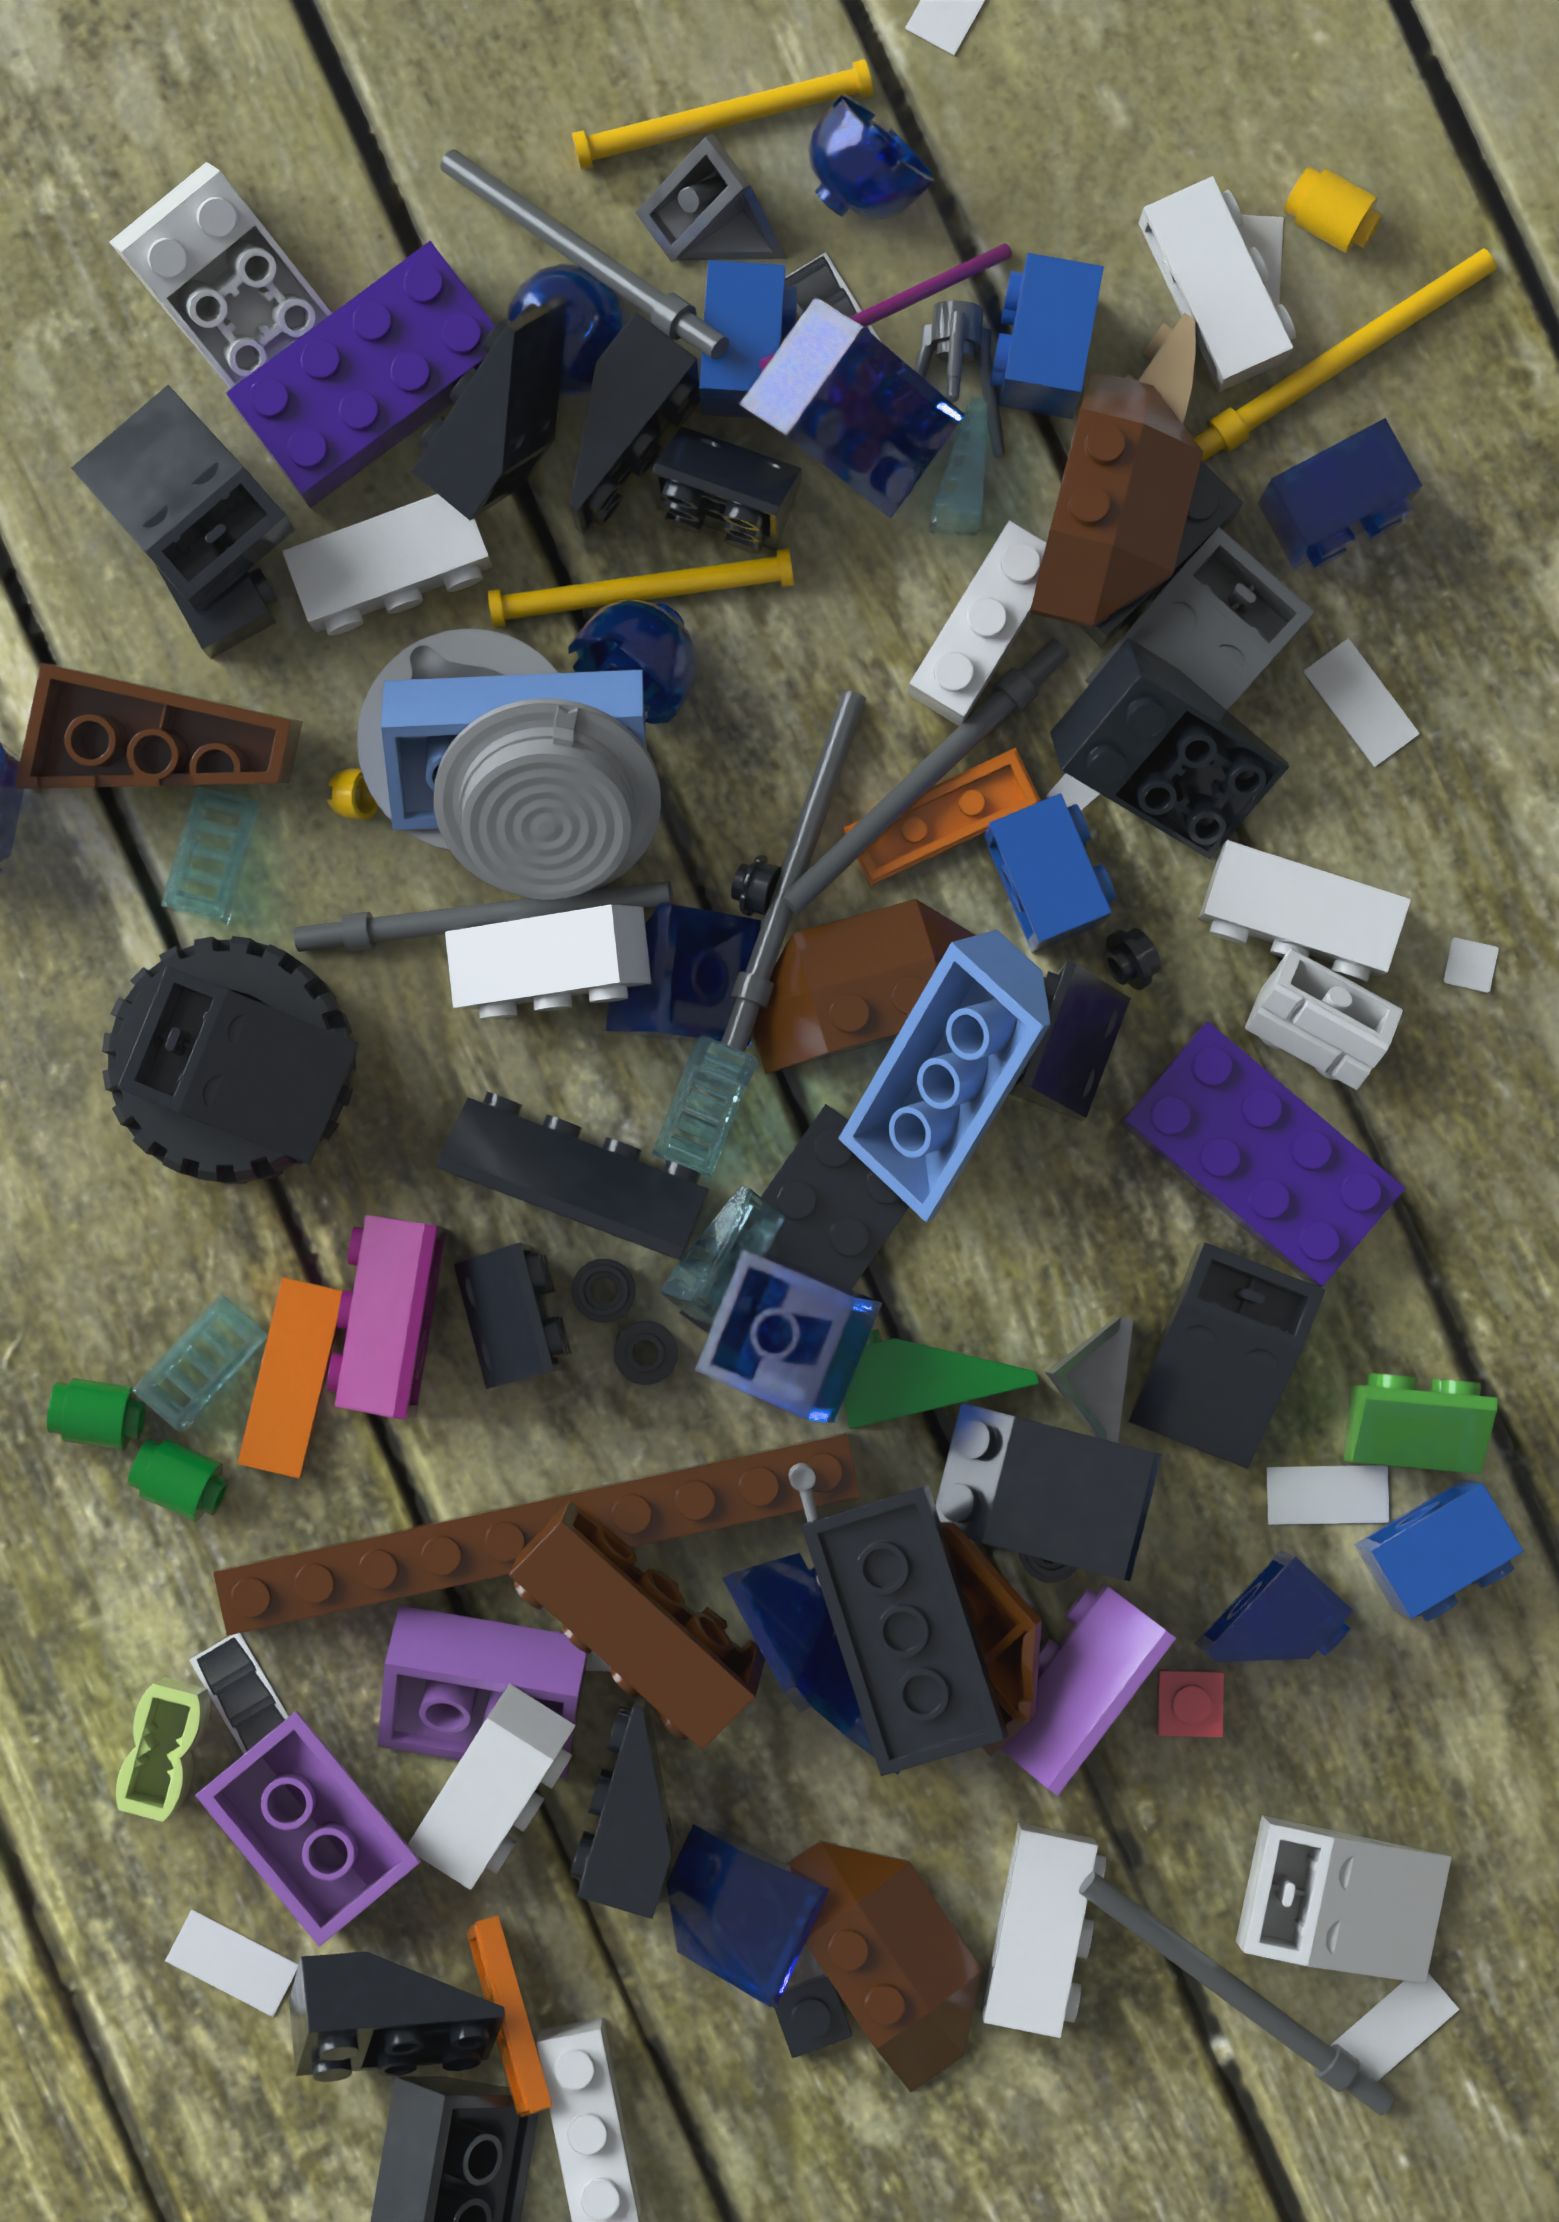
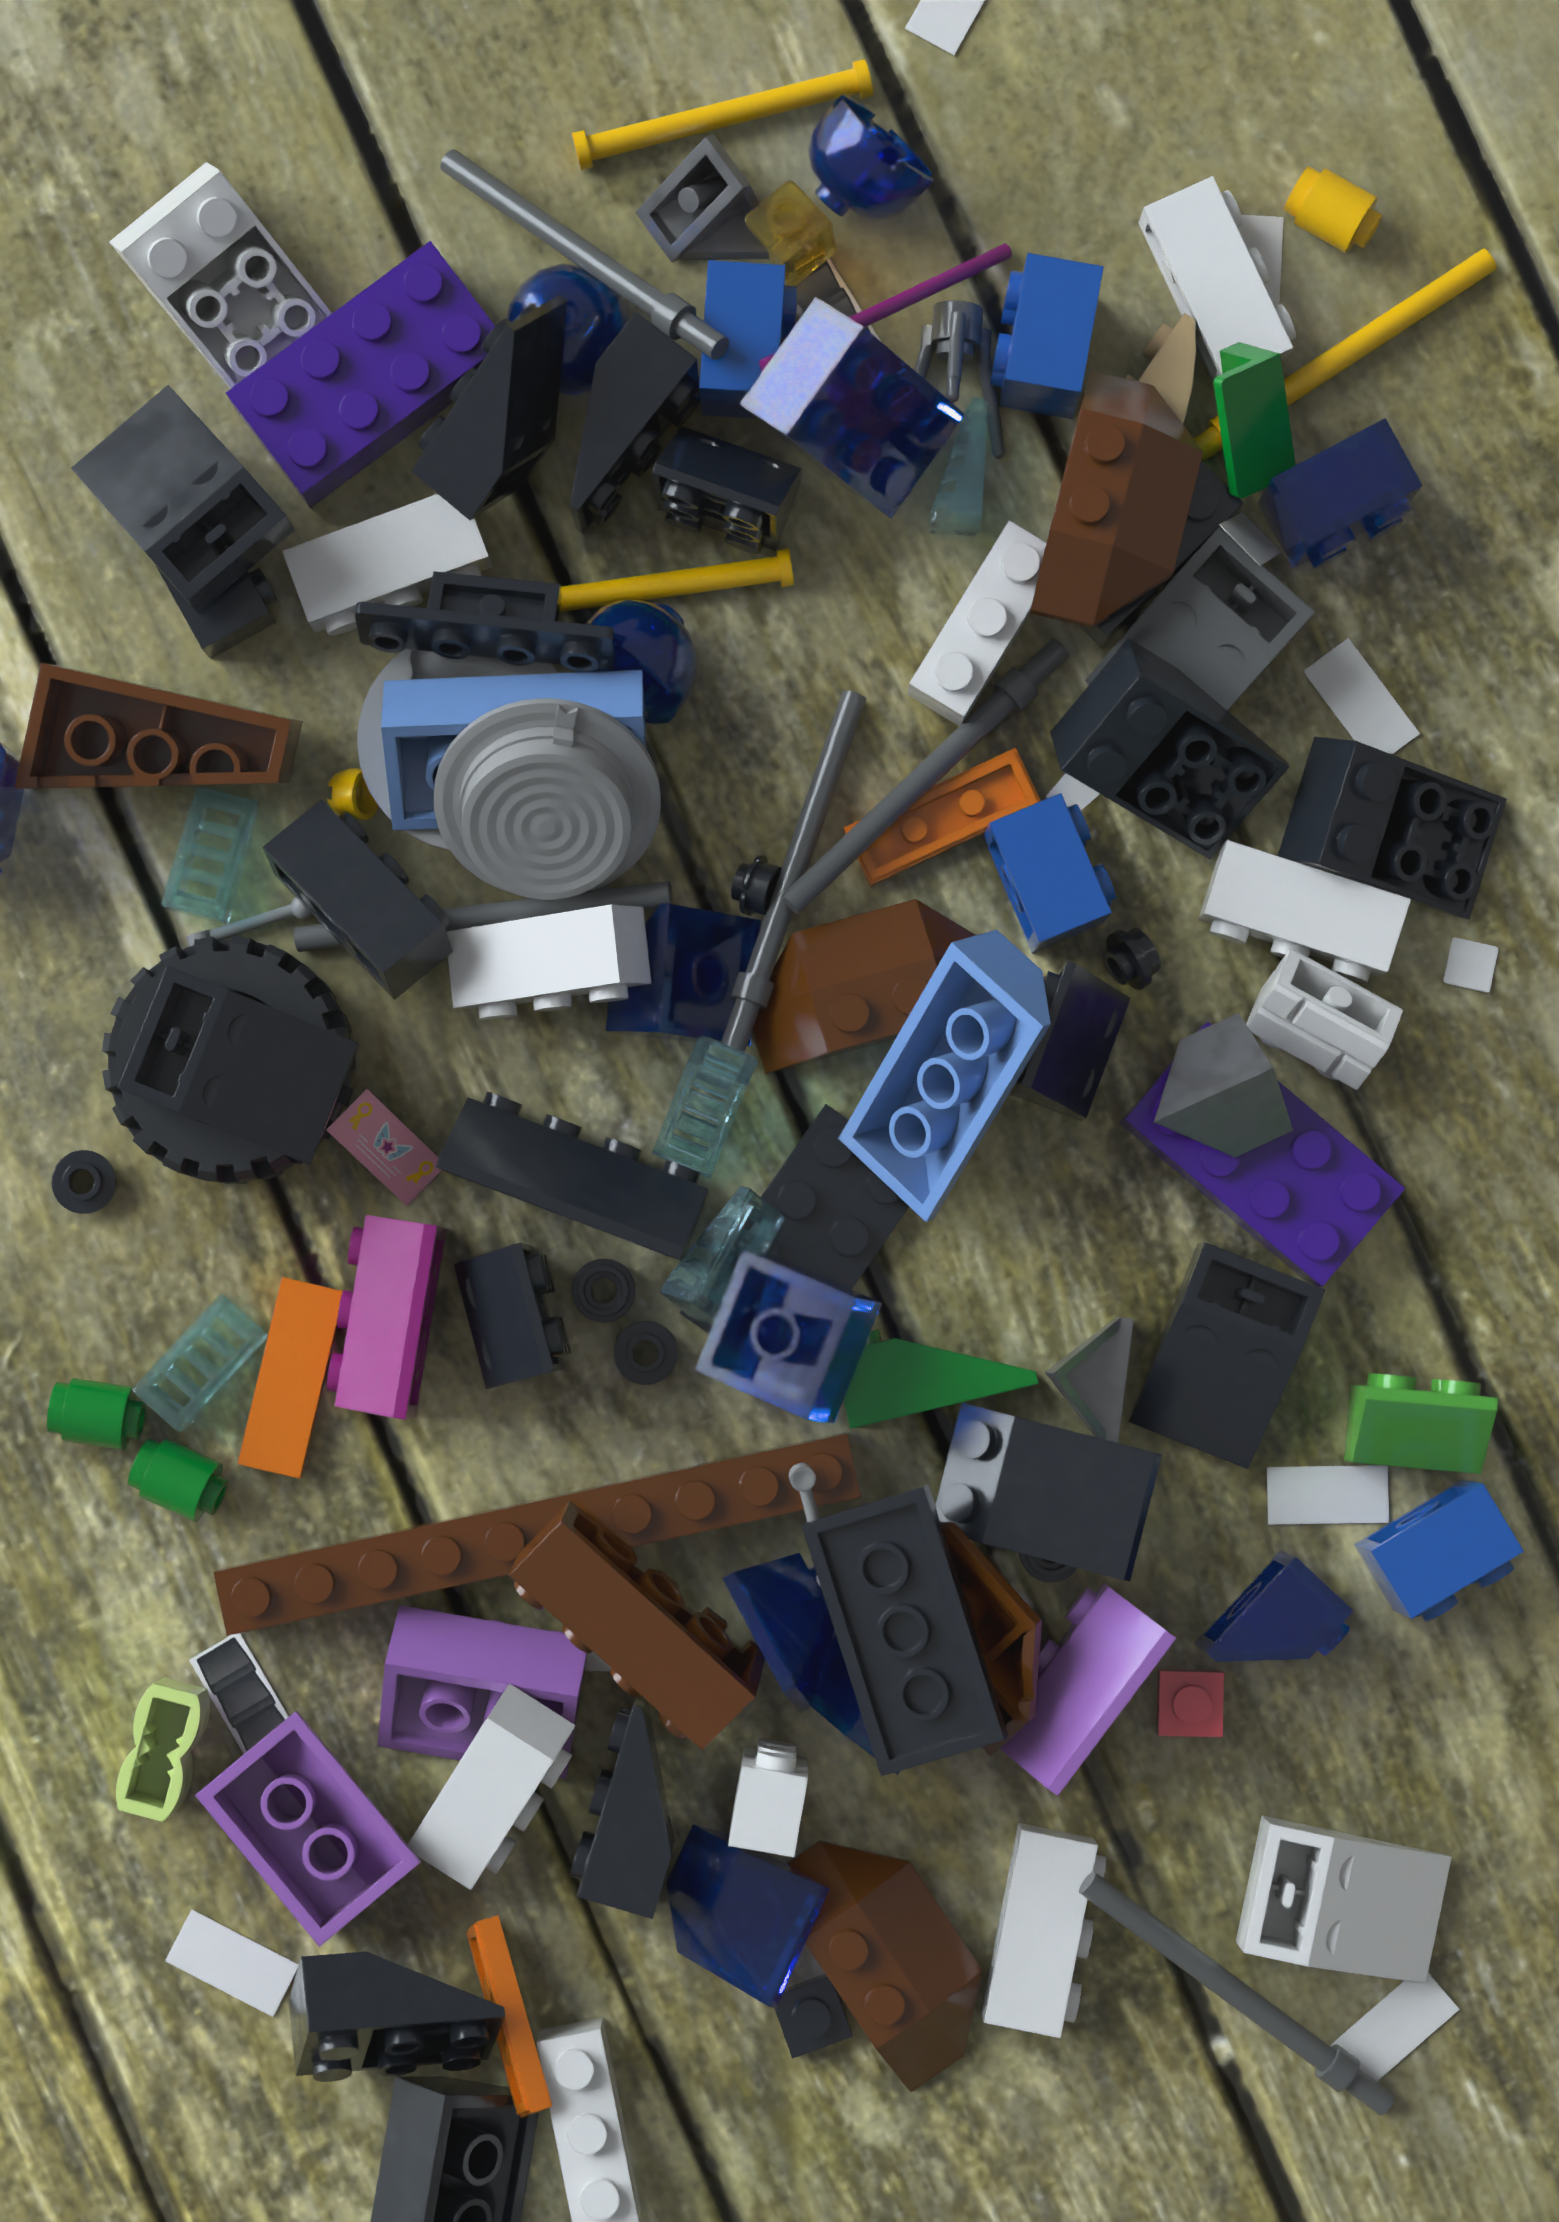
none -> black plate [51,1150,117,1214]
none -> light grey hinge [186,897,312,947]
none -> black brick [262,799,453,1000]
none -> bright pink sticker [326,1089,442,1206]
none -> black bracket [354,571,616,672]
none -> white brick [728,1739,808,1857]
none -> clear yellow bracket [745,180,837,286]
none -> flat silver slope [1154,1013,1293,1158]
none -> green panel [1213,342,1297,499]
none -> white sticker [1219,512,1282,566]
none -> black slope [1277,737,1507,920]

